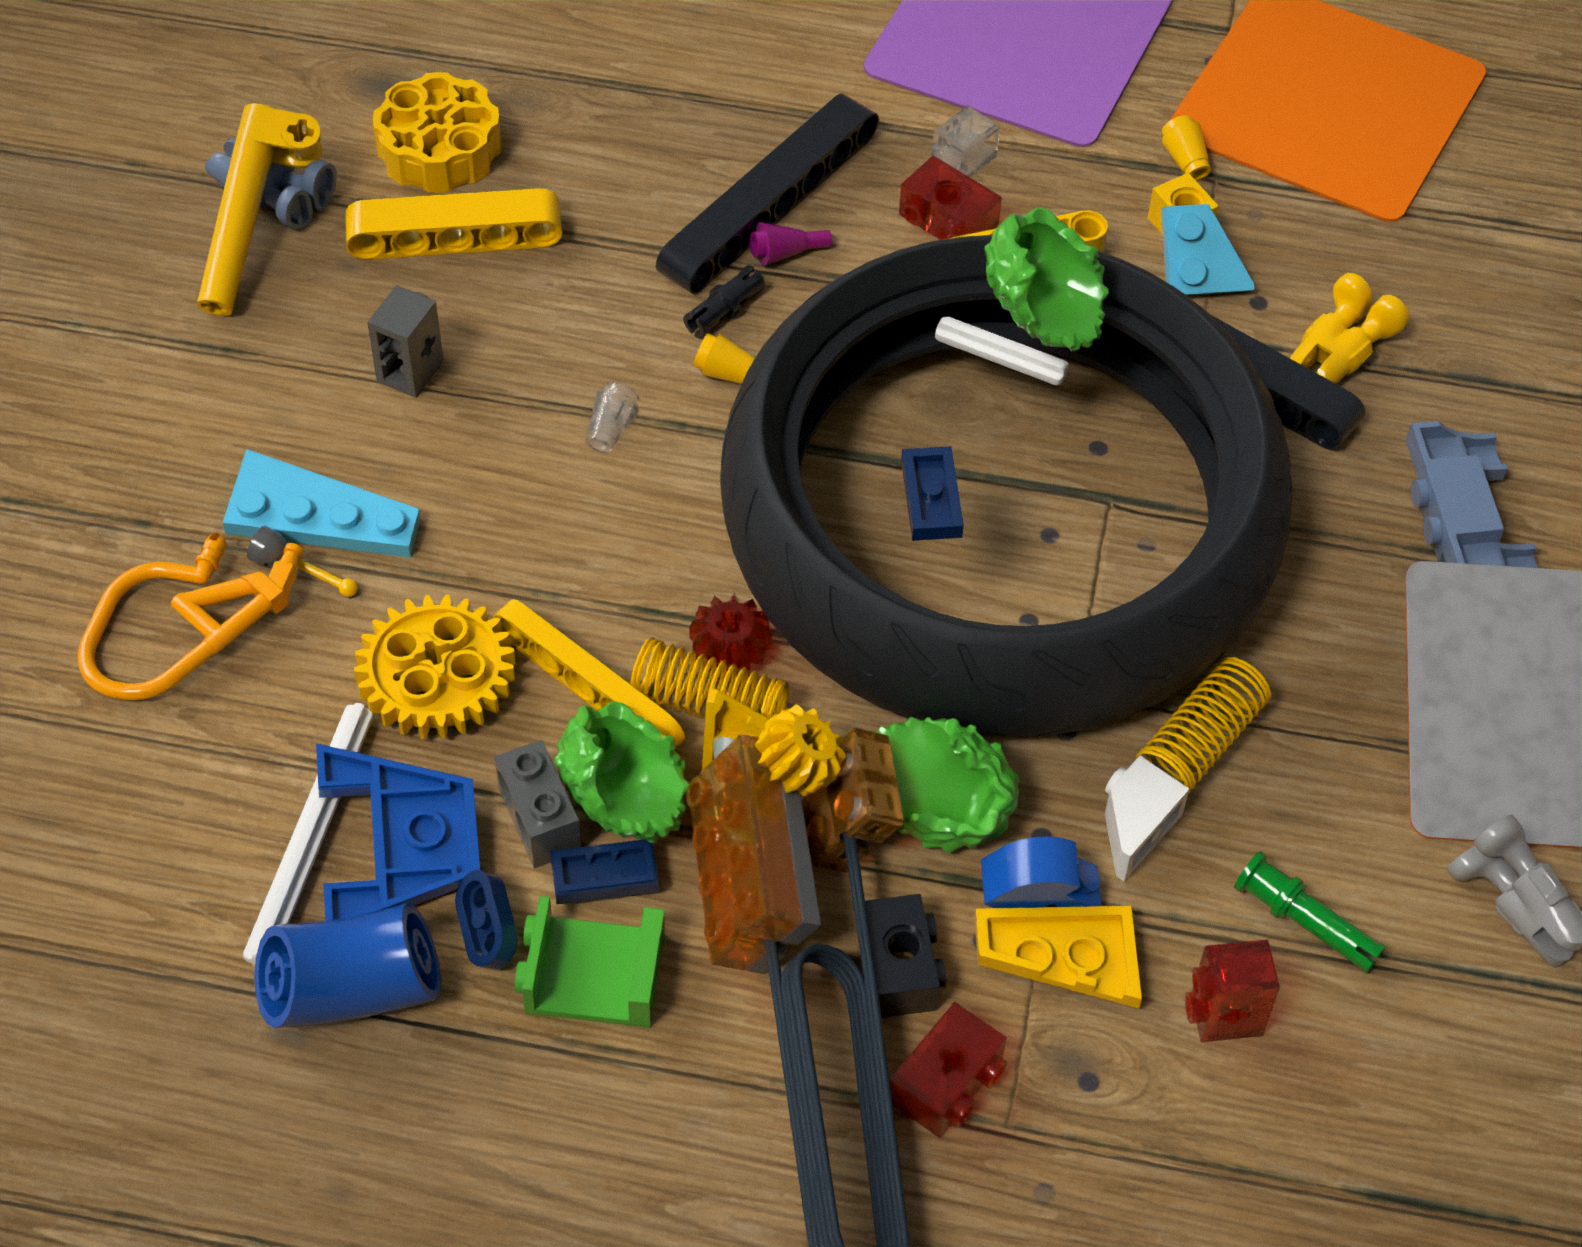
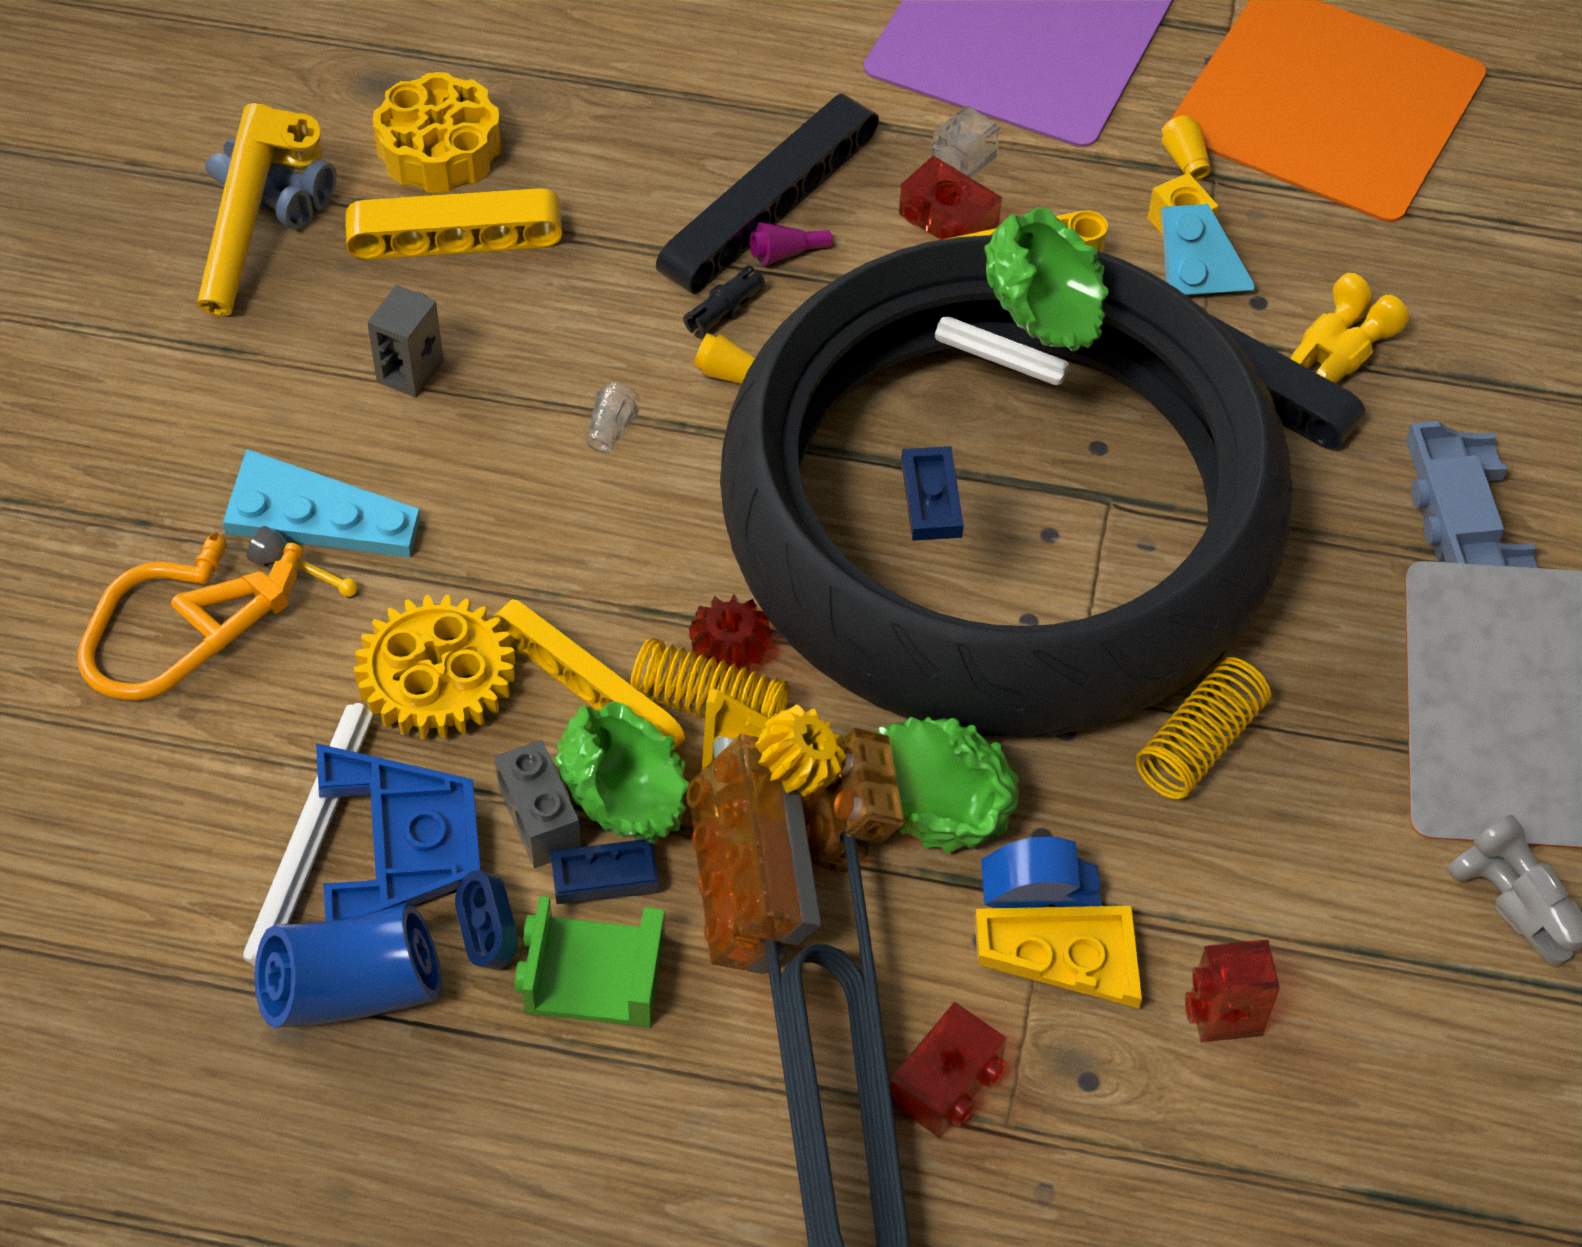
black brick [865,894,947,1018] -> none
white slope [1105,756,1190,882] -> none
green pin [1234,851,1386,974] -> none

